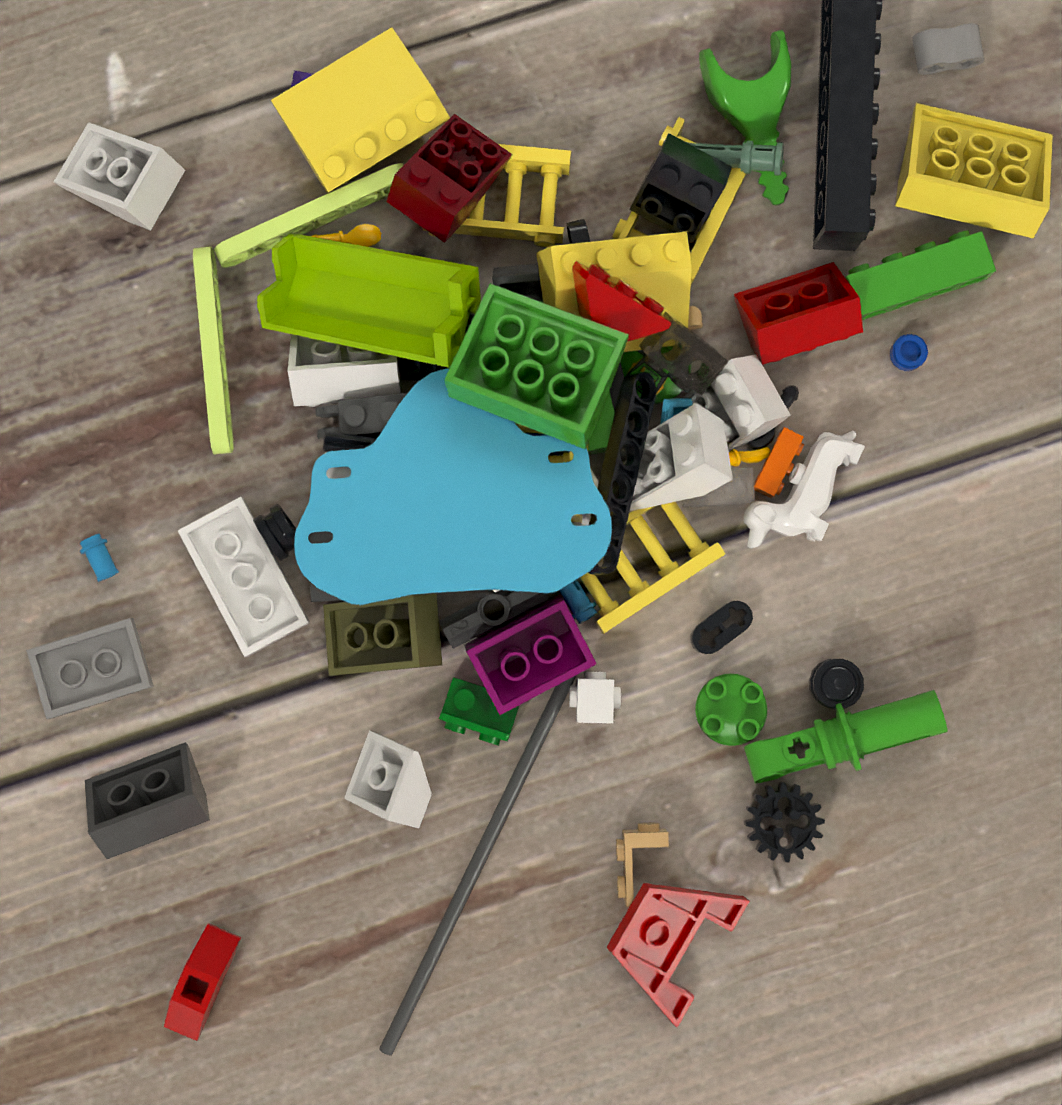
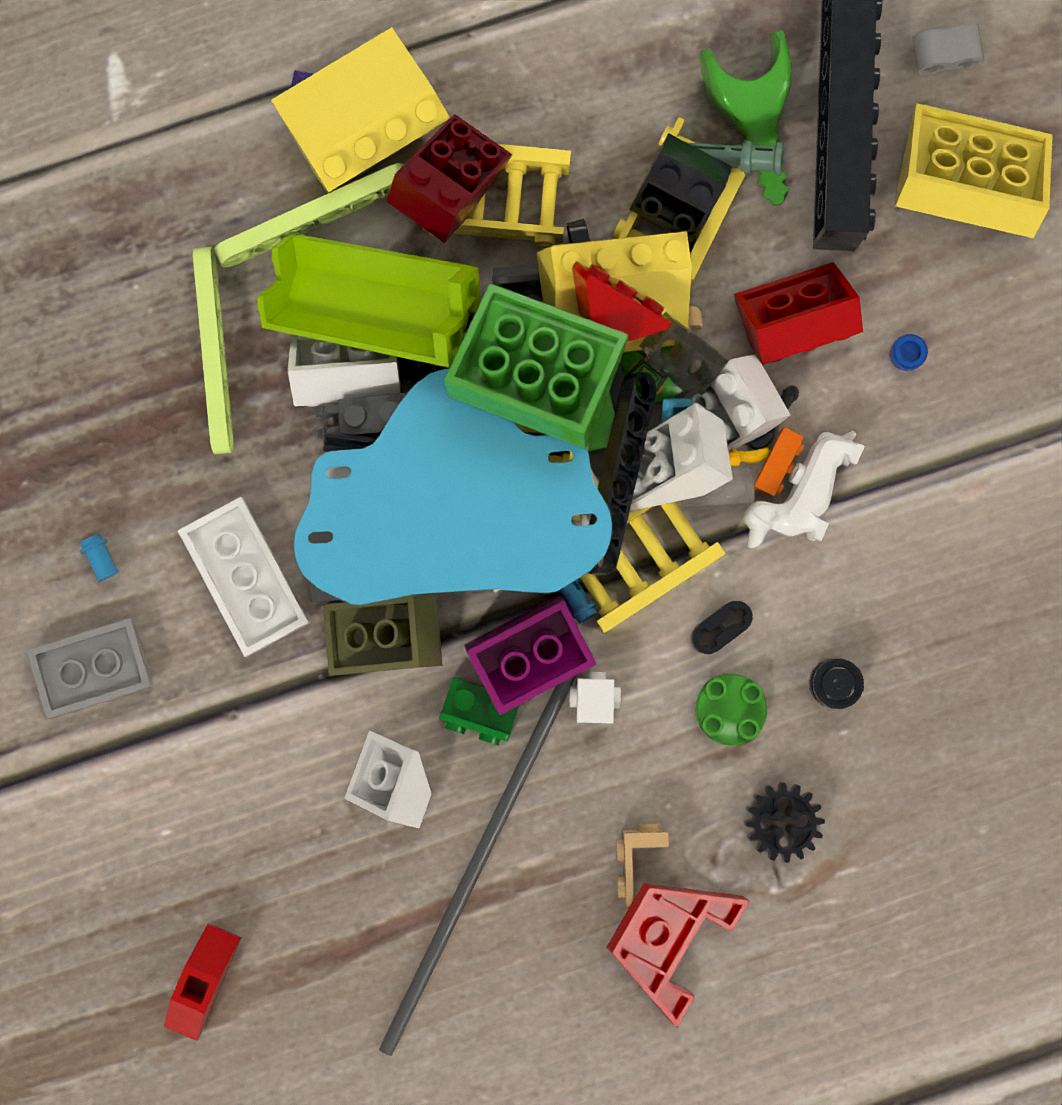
white slope [54,122,185,230] -> none
dark grey slope [85,742,210,859] -> none
black wheel [253,504,296,561] -> none
yellow piece [311,224,381,247] -> none
dark grey piece [439,590,549,649] -> none
bright green piece [744,690,948,783] -> none
bright green brick [845,230,996,321] -> none

